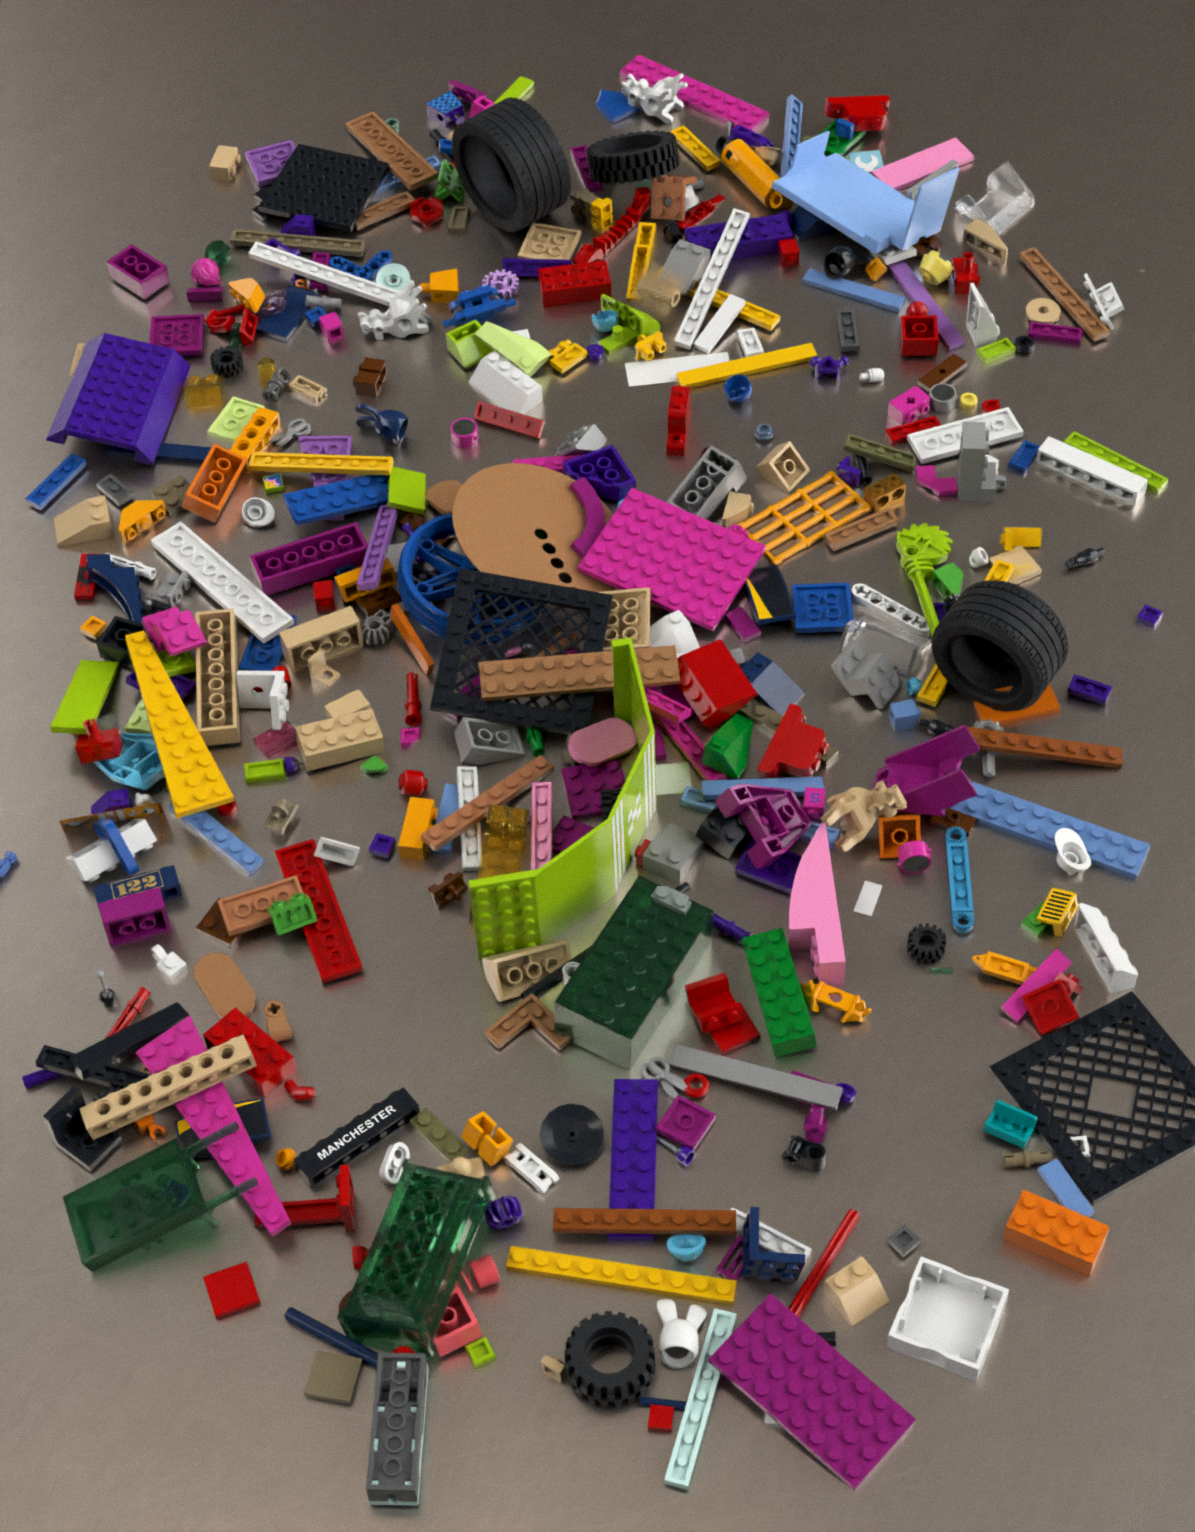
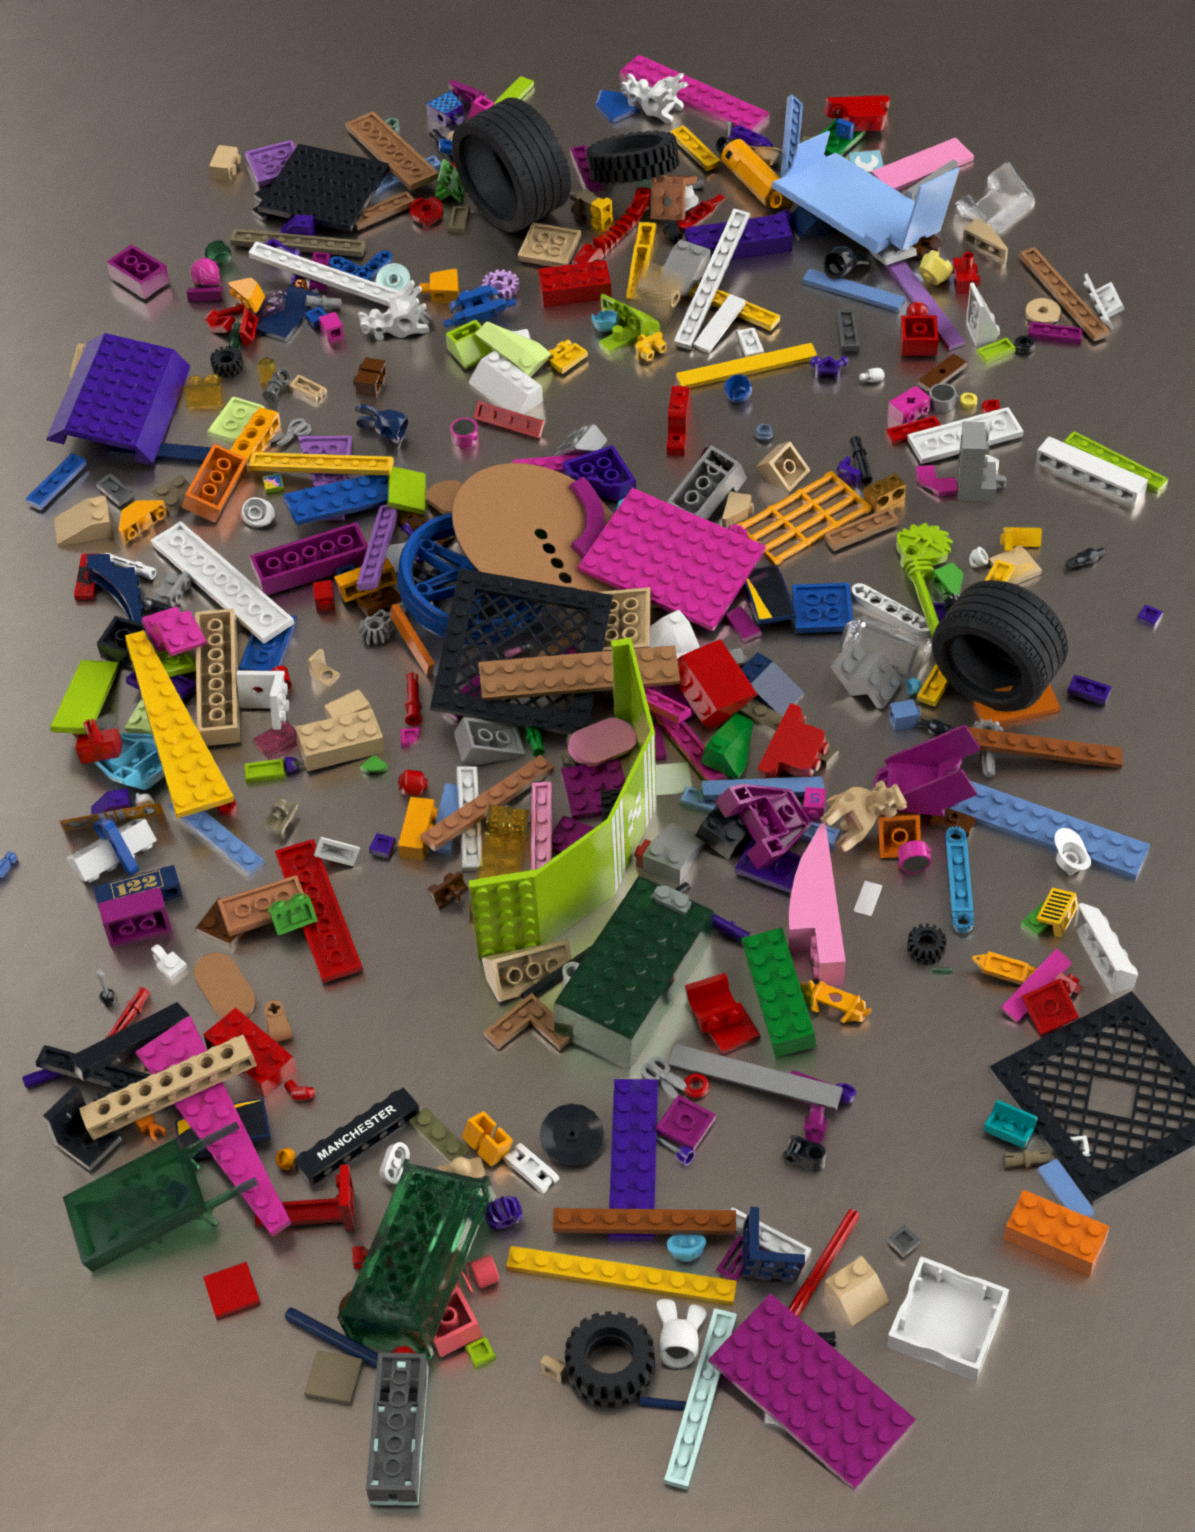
light orange plate [80,615,108,640] -> none
magenta plate [149,314,204,356] -> none
tan brick [279,606,364,673] -> none
dark purple tile [502,258,571,277] -> none
dark purple tile [586,344,604,361] -> none
white sticker [625,352,730,387] -> none
red tile [648,1404,674,1432] -> none
red brick [778,238,800,267] -> none
olive tile [843,433,917,472] -> none
light orange plate [865,257,888,282] -> none
blue tile [1008,440,1040,474] -> none

